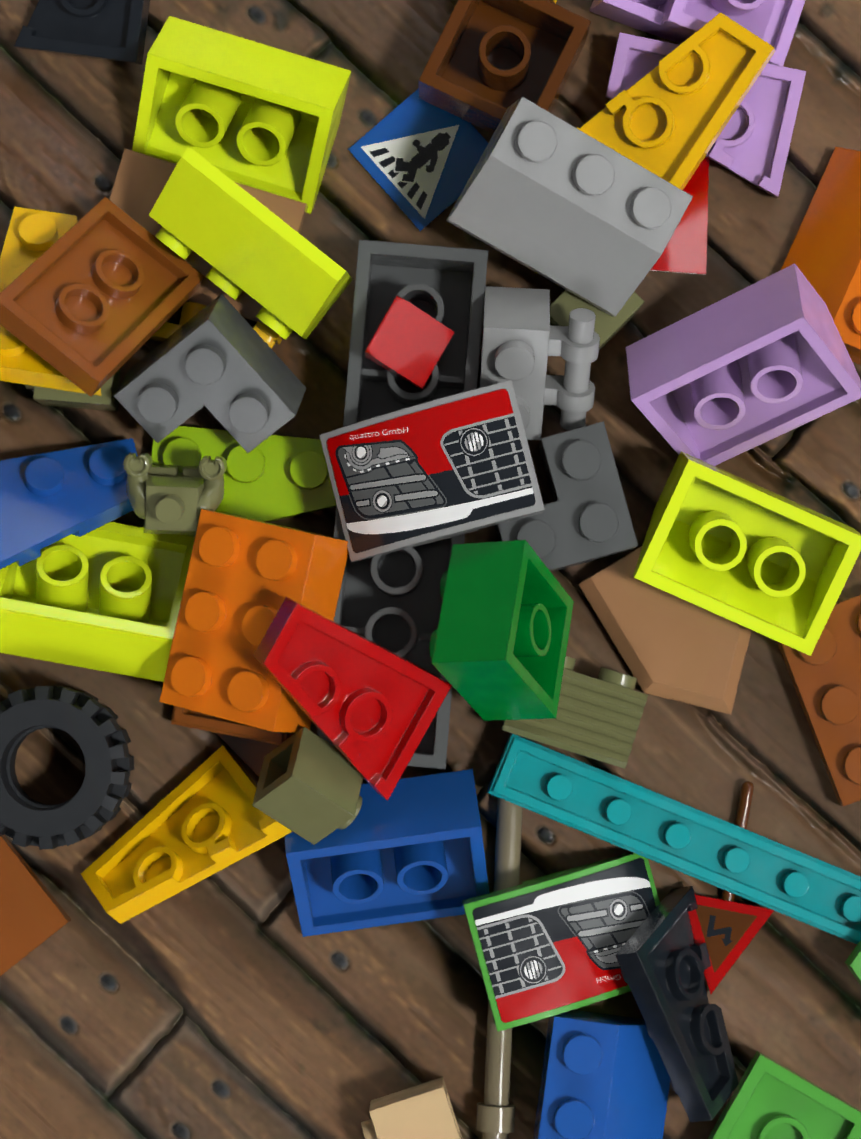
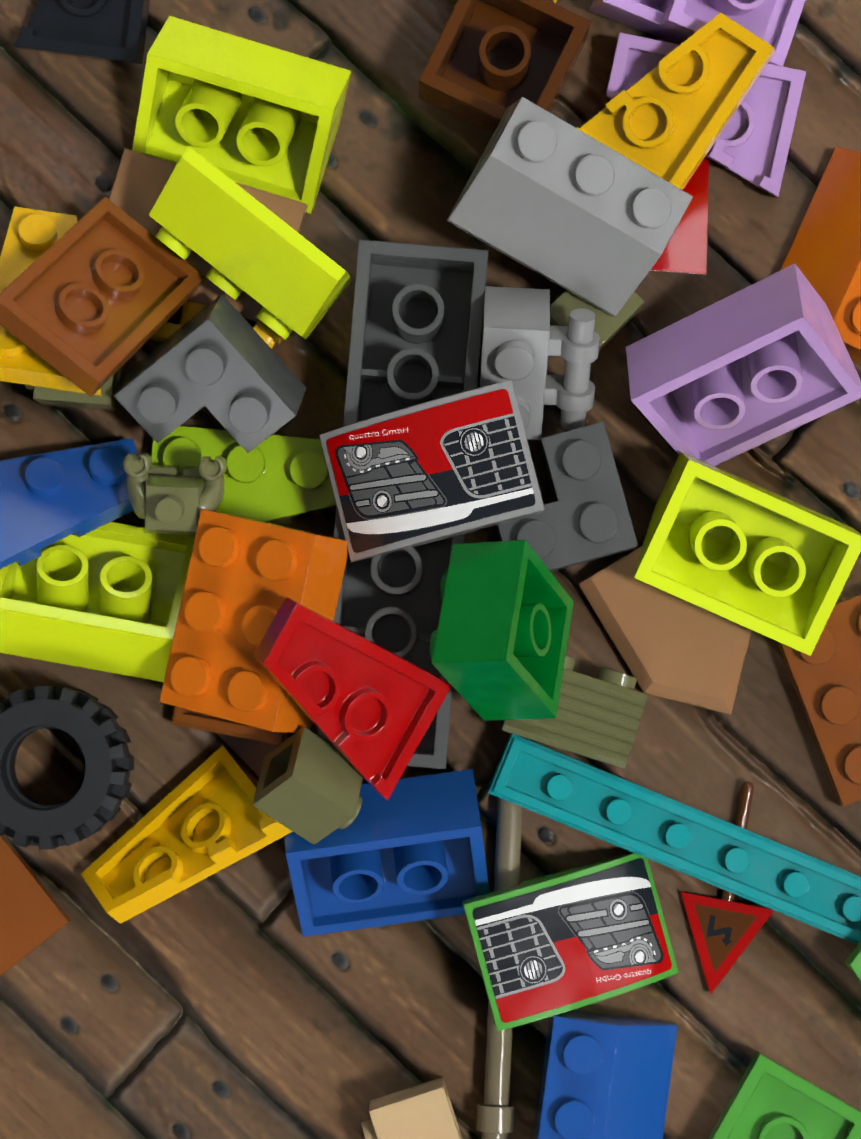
sticker [348,88,488,231] -> none
slope [365,295,455,389] -> none
black wing [615,886,739,1122] -> none

